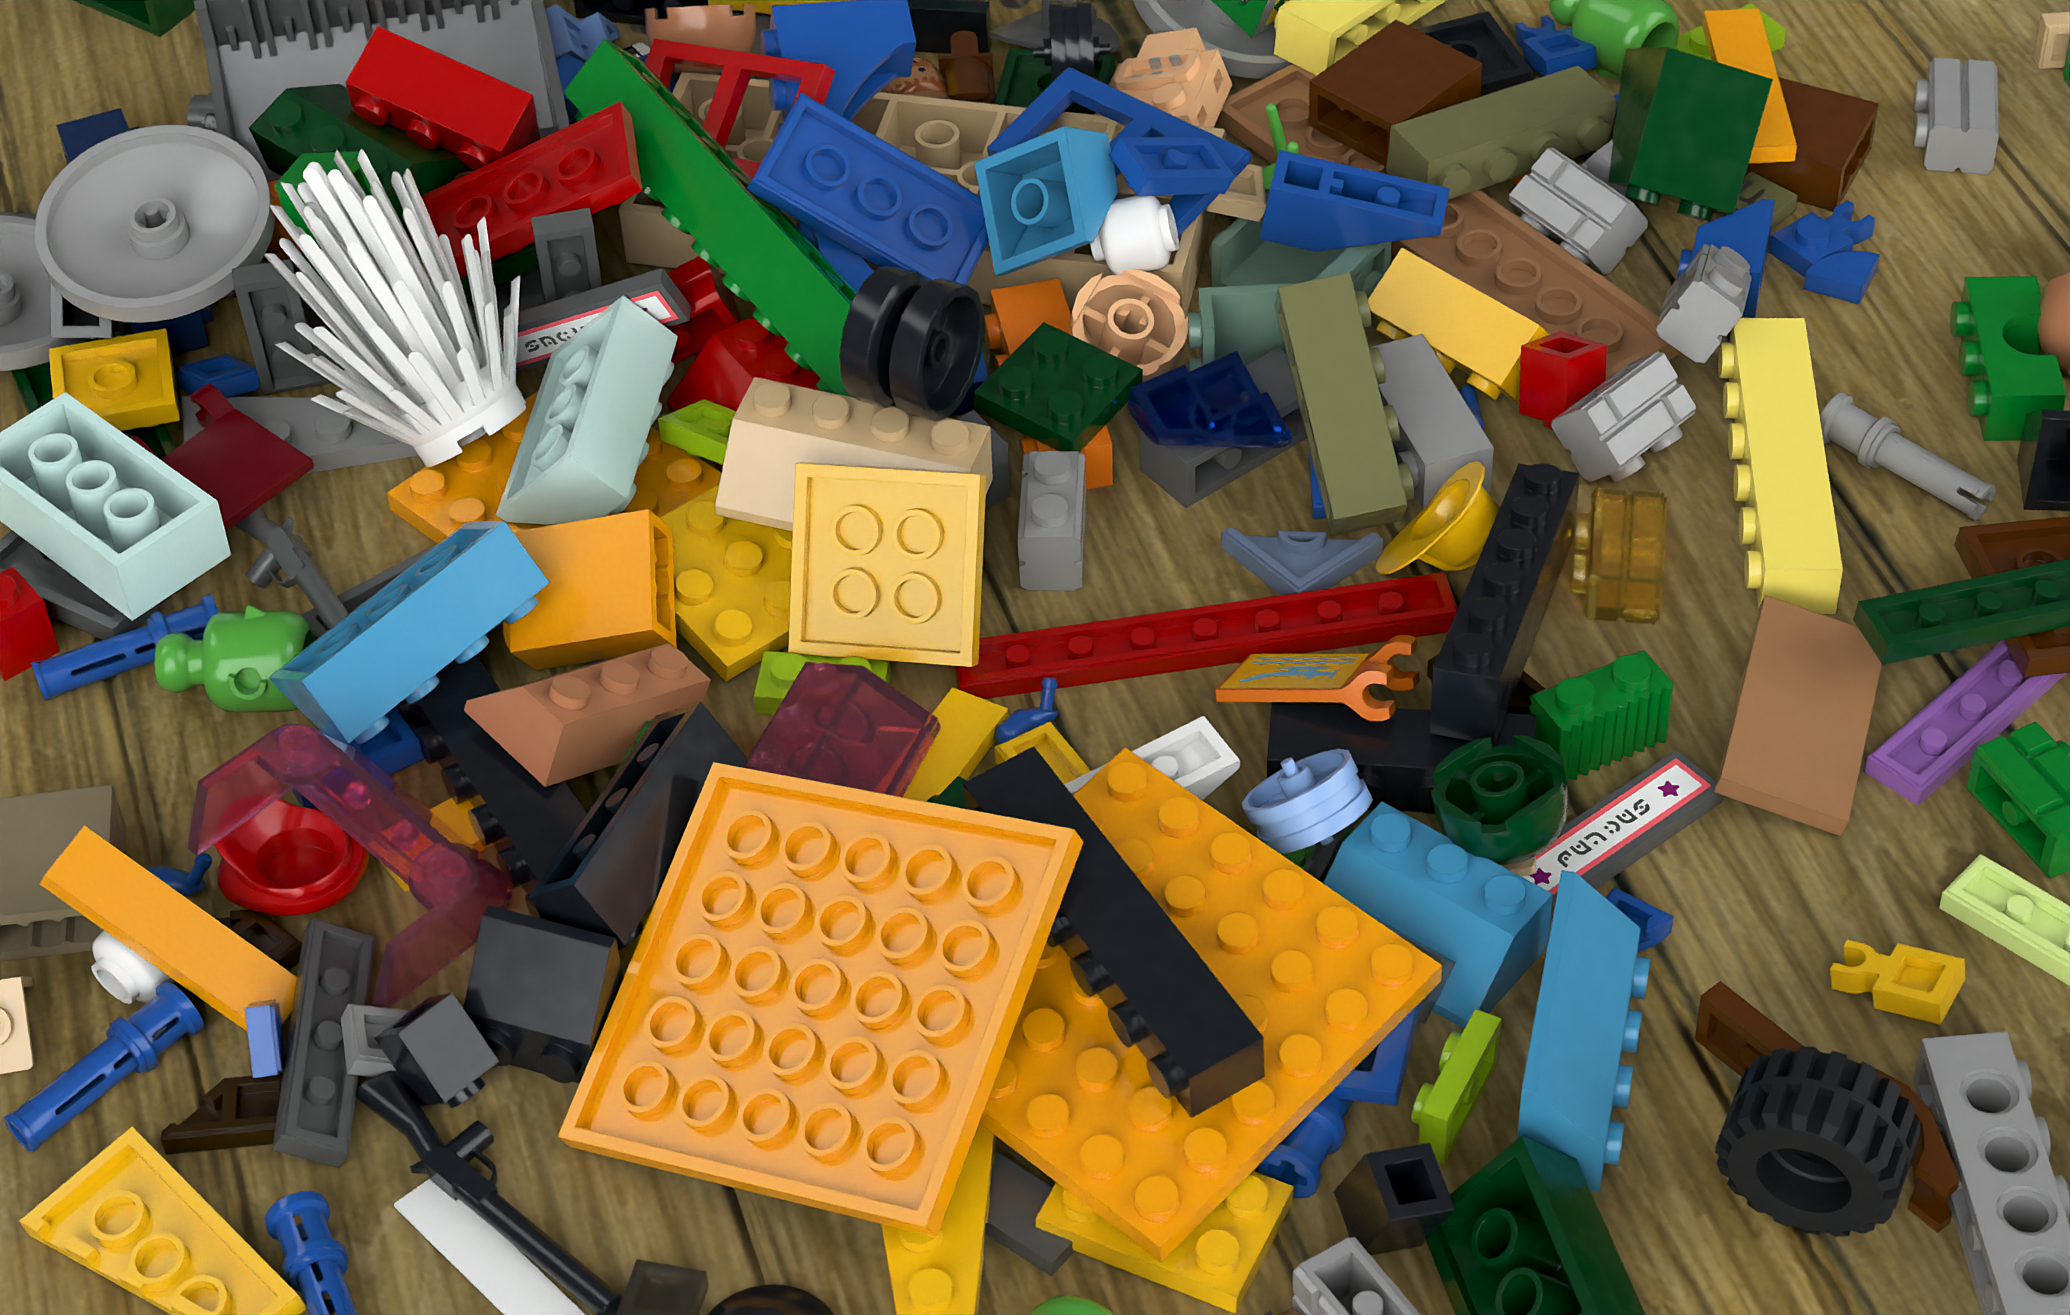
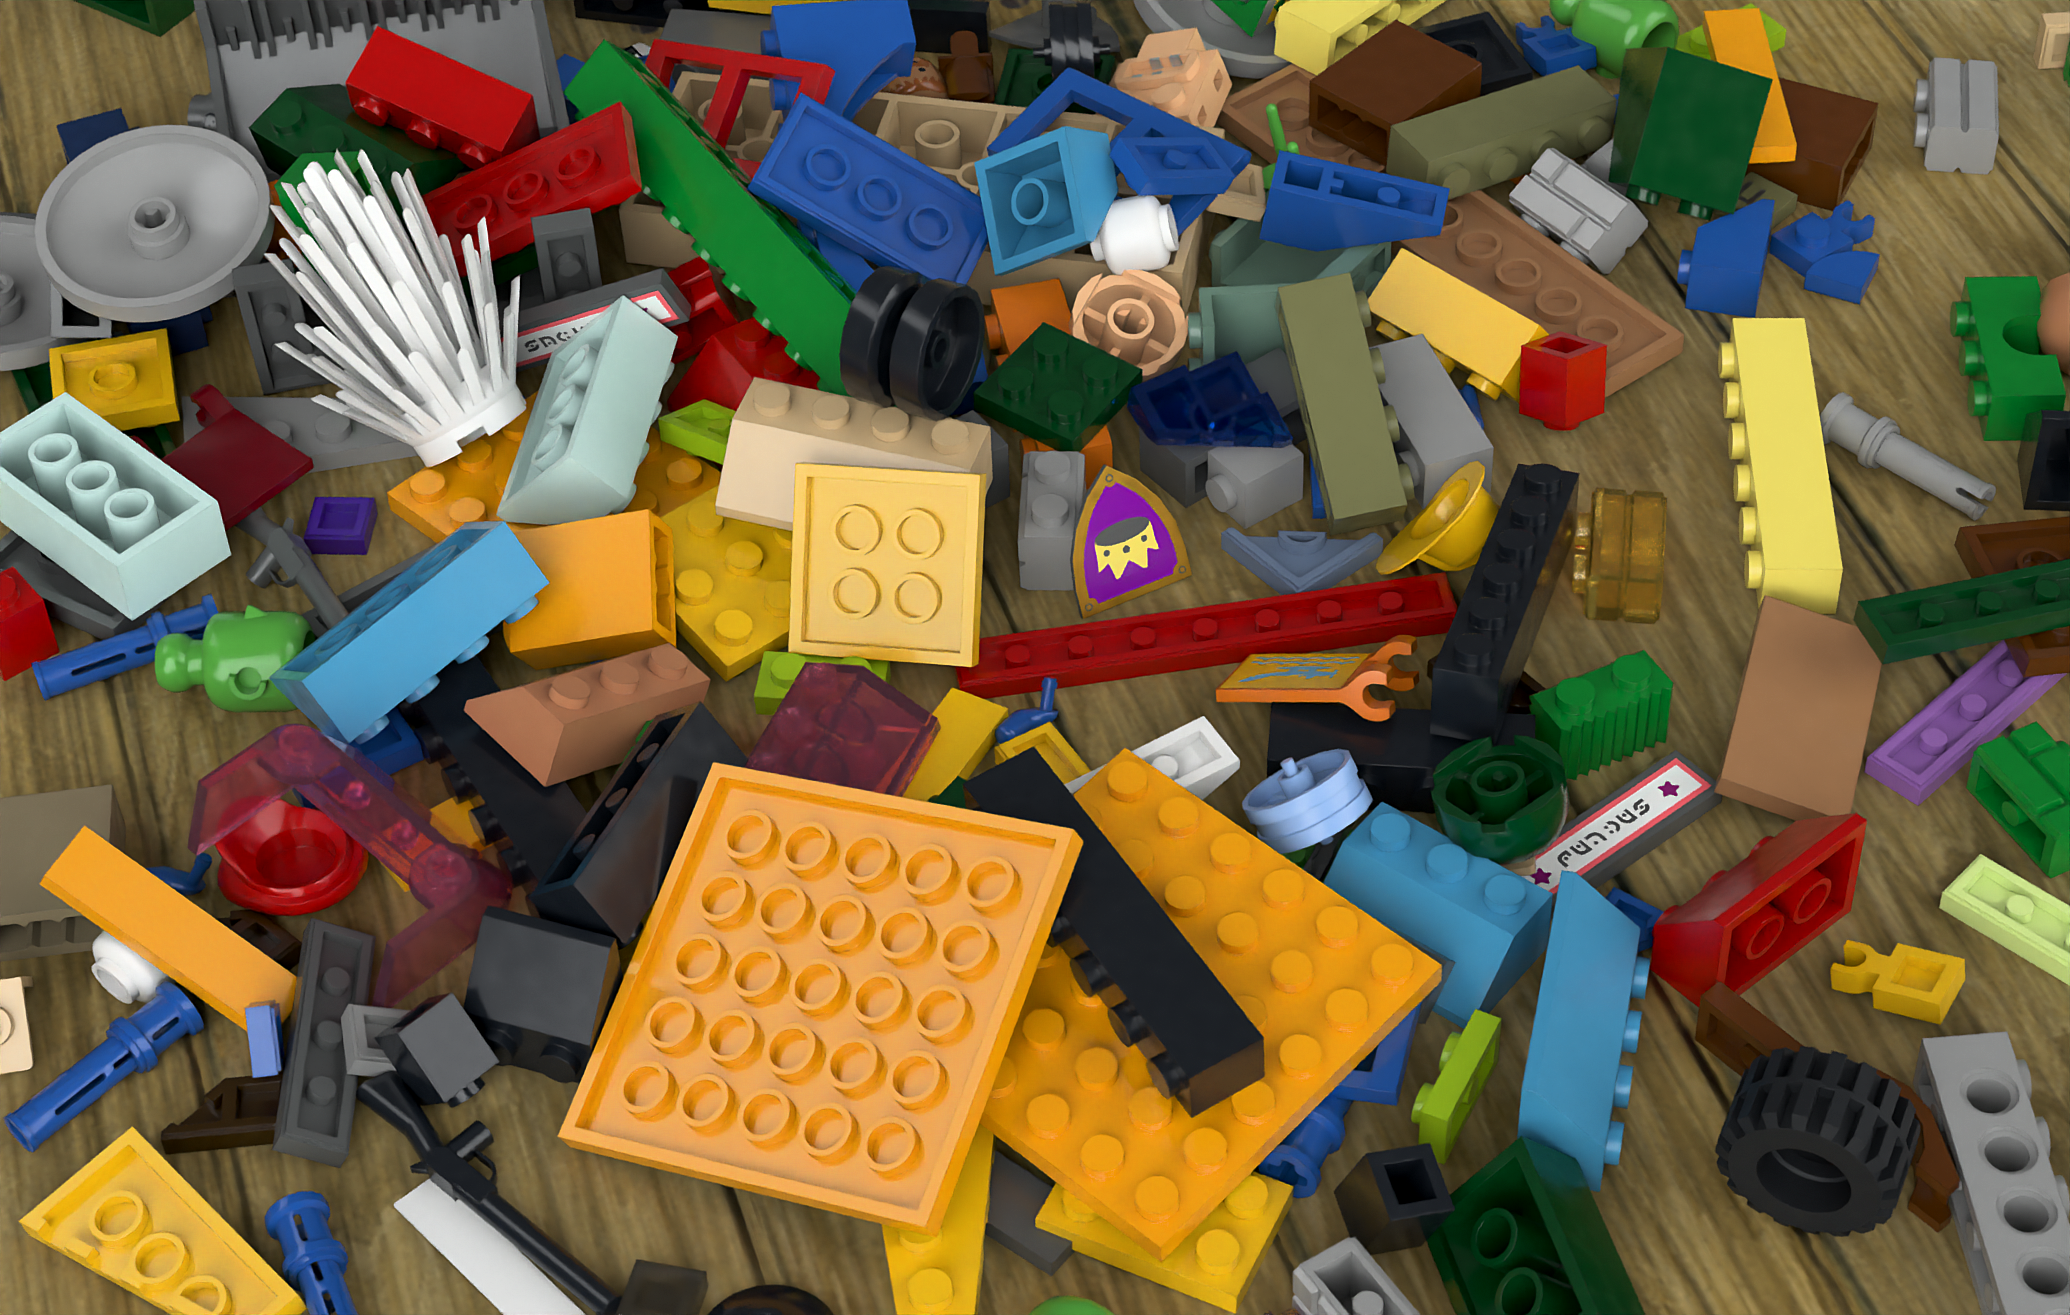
blue tile [177,354,259,398] -> none
medium blue slope [545,4,620,63] -> none
nougat cylinder [645,4,756,75] -> none
light grey brick [1551,351,1697,482] -> none
light grey brick [1656,244,1752,363] -> none
none -> dark purple tile [304,497,378,555]
none -> shield [1070,464,1192,619]
none -> light grey brick [1205,421,1304,529]
none -> red slope [1650,813,1867,1008]

